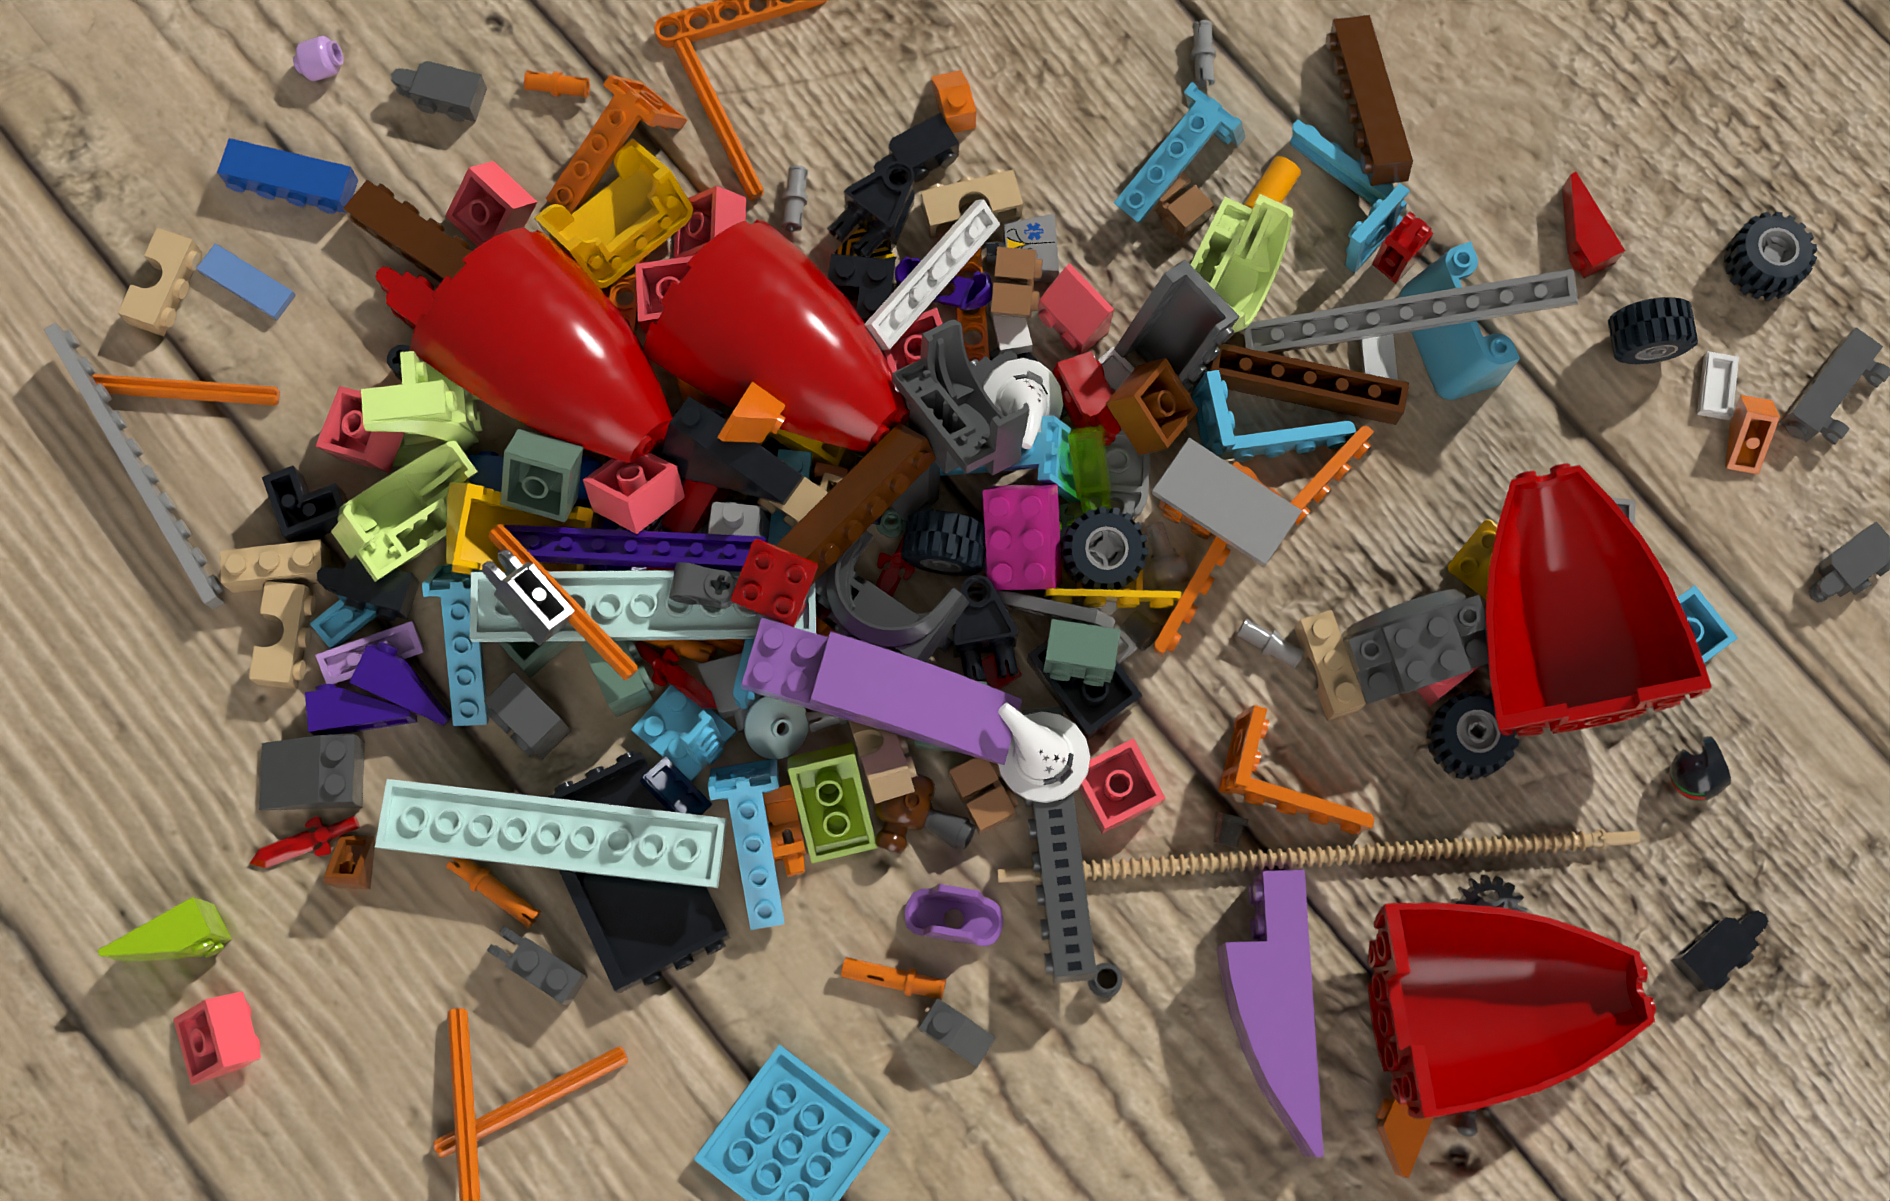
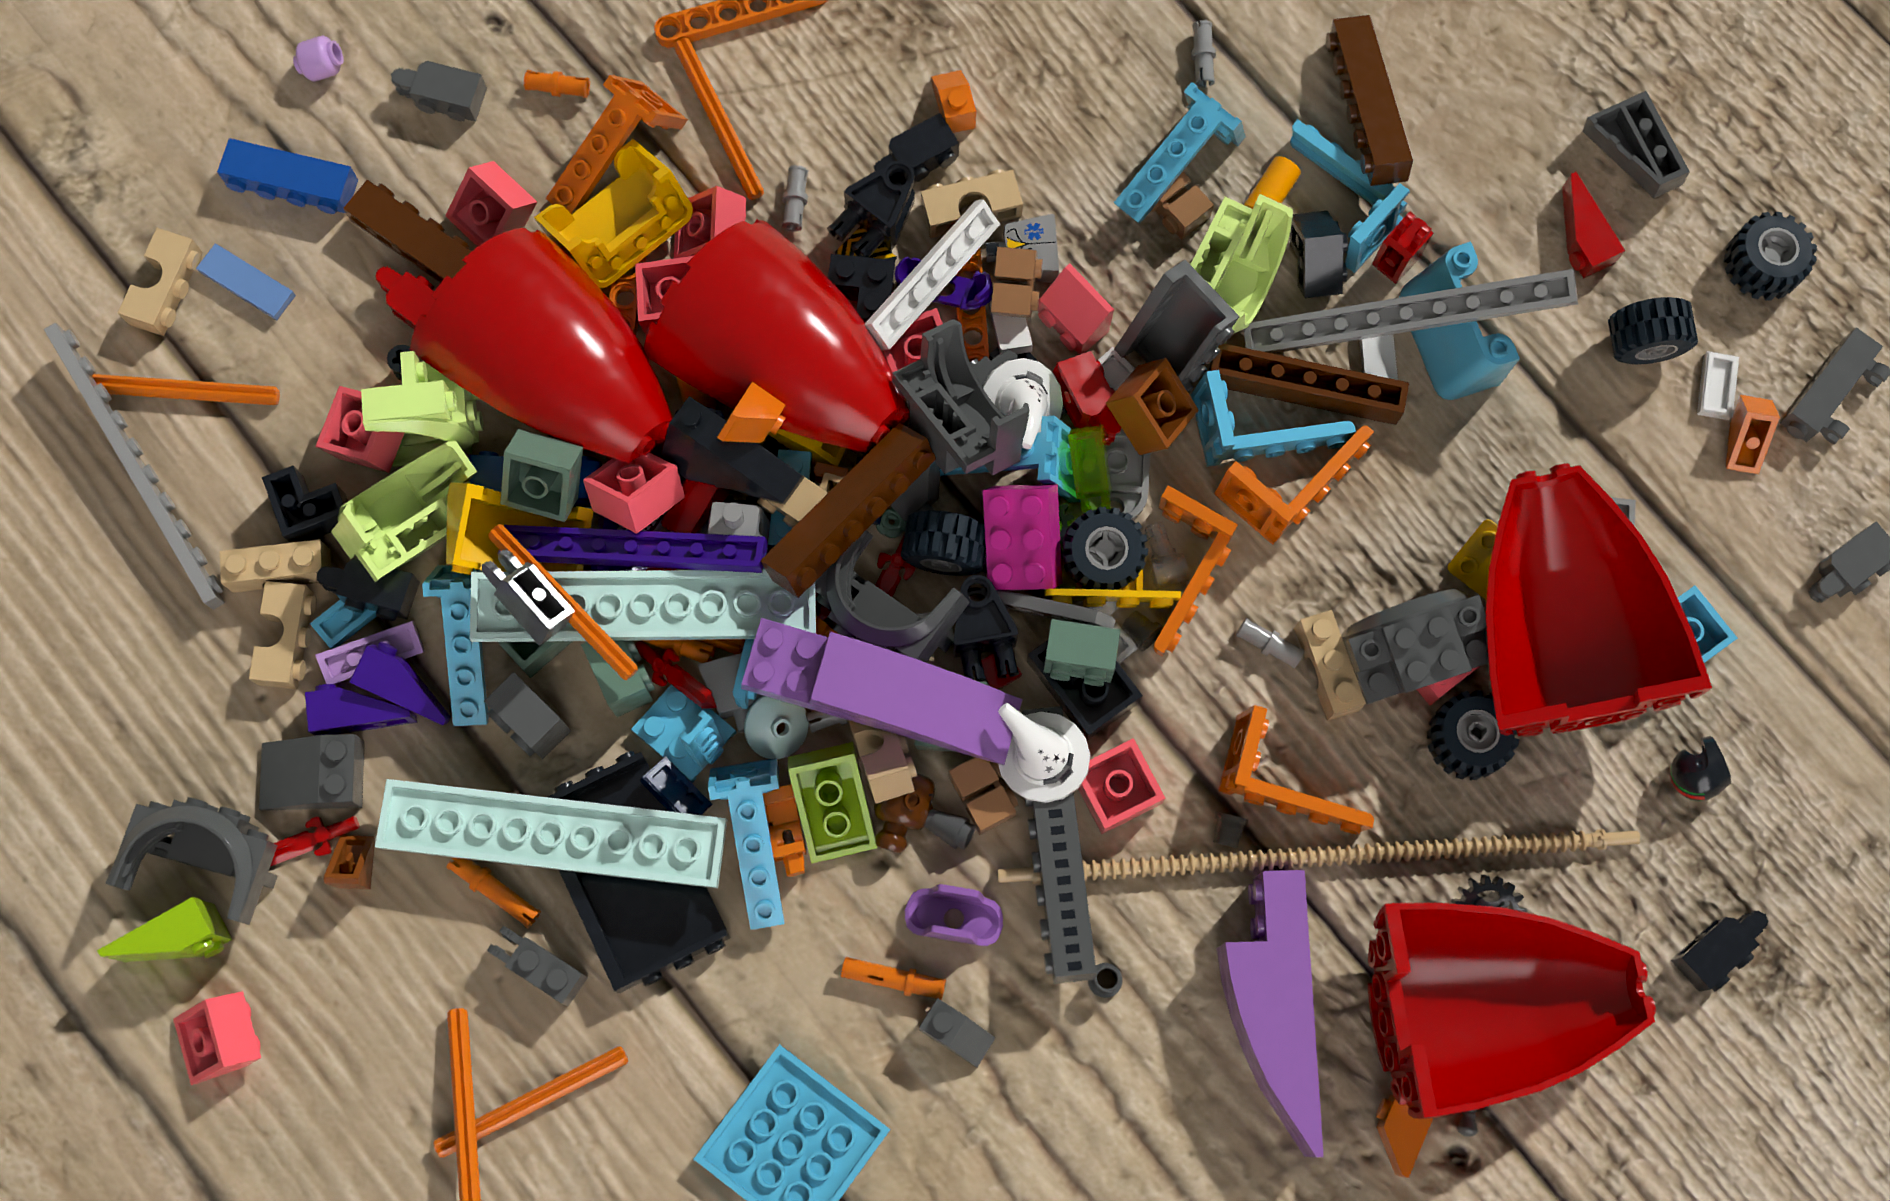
dark grey piece [669,562,735,609] -> none
red bracket [730,539,818,627] -> none
light grey tile [1151,438,1302,567] -> none
none -> dark grey piece [105,797,278,925]
none -> black brick [1290,210,1348,298]
none -> dark grey wedge [1582,91,1690,198]

